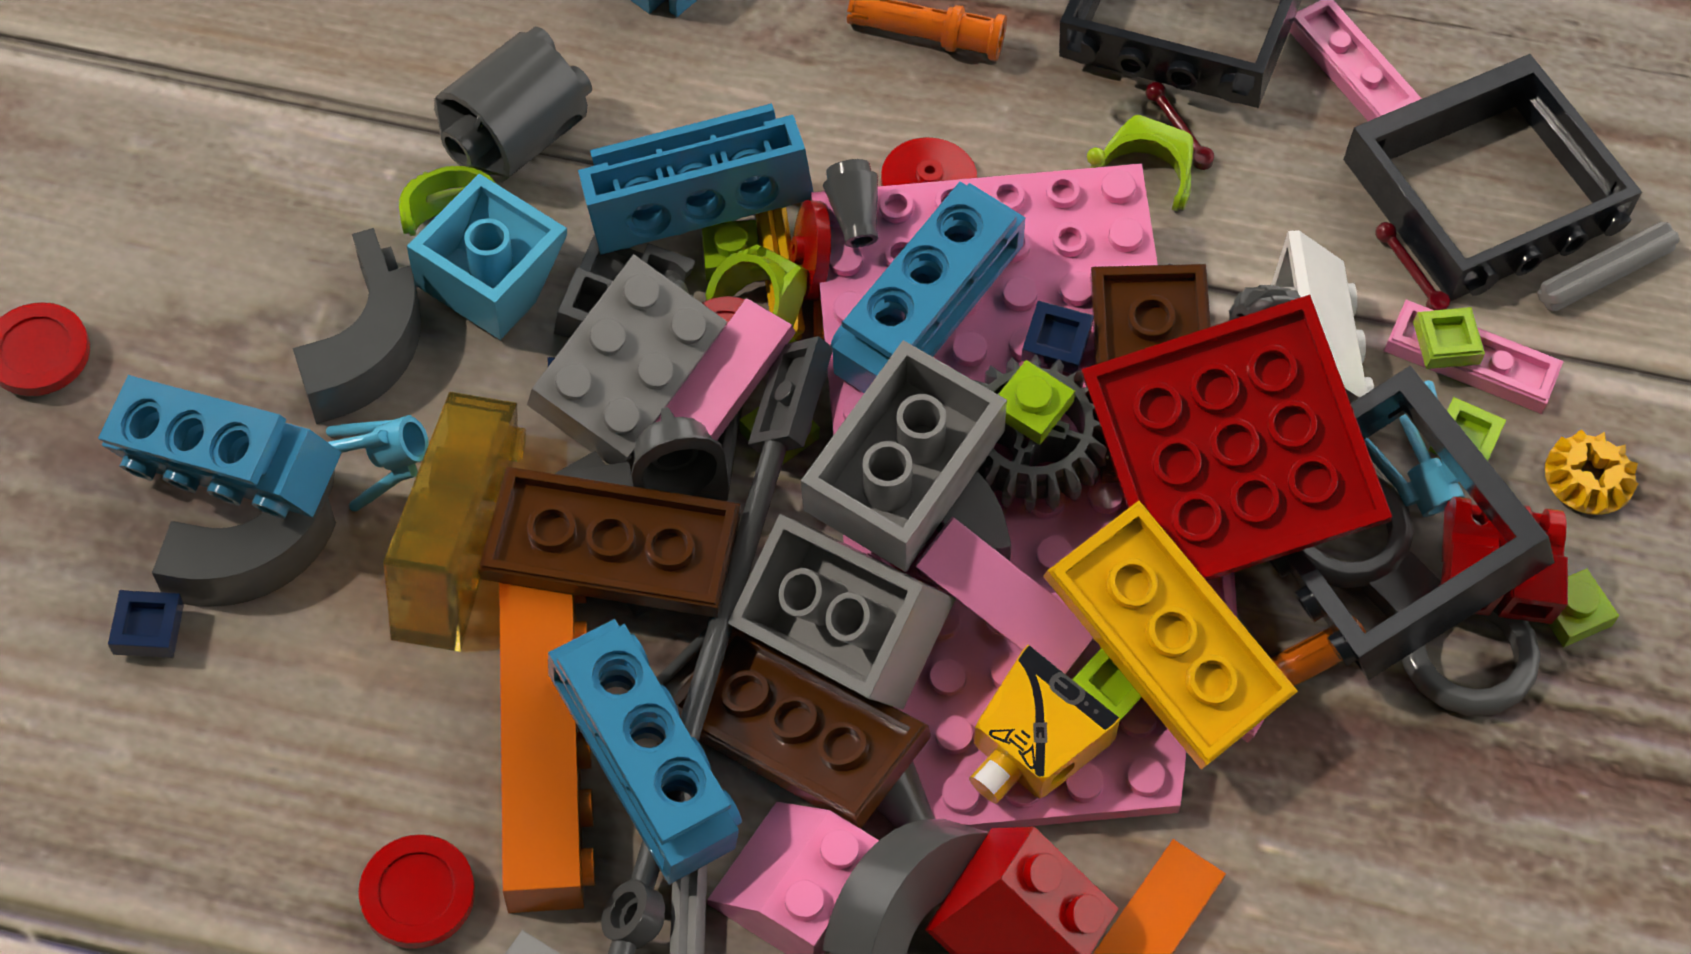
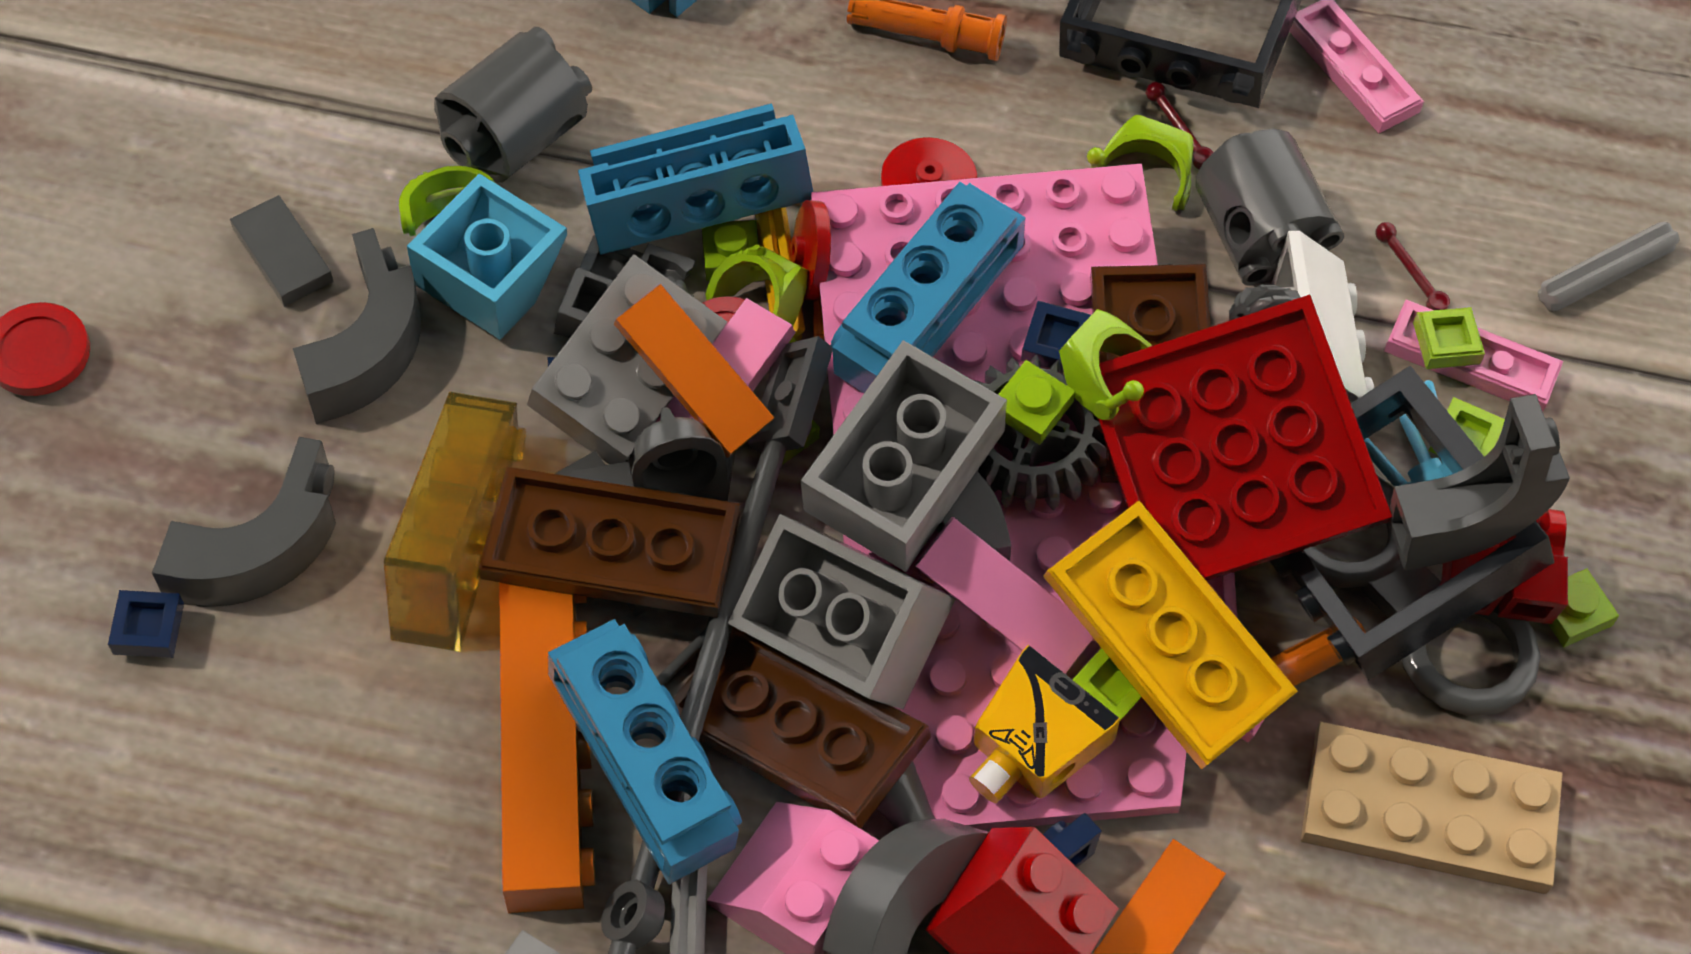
dark azure brick [98,375,342,519] -> none
medium azure plant [326,415,429,512] -> none
red piece [358,835,475,949] -> none
dark grey cone [823,159,879,248] -> none
black window [1343,54,1642,302] -> none
yellow gear [1545,429,1639,515] -> none
none -> dark grey tile [230,195,334,307]
none -> orange tile [614,284,775,458]
none -> dark blue plate [1043,813,1102,867]
none -> lime helmet [1059,309,1152,420]
none -> dark grey cylinder [1196,128,1344,286]
none -> tan plate [1301,722,1562,894]
none -> dark grey arch [1388,394,1570,570]

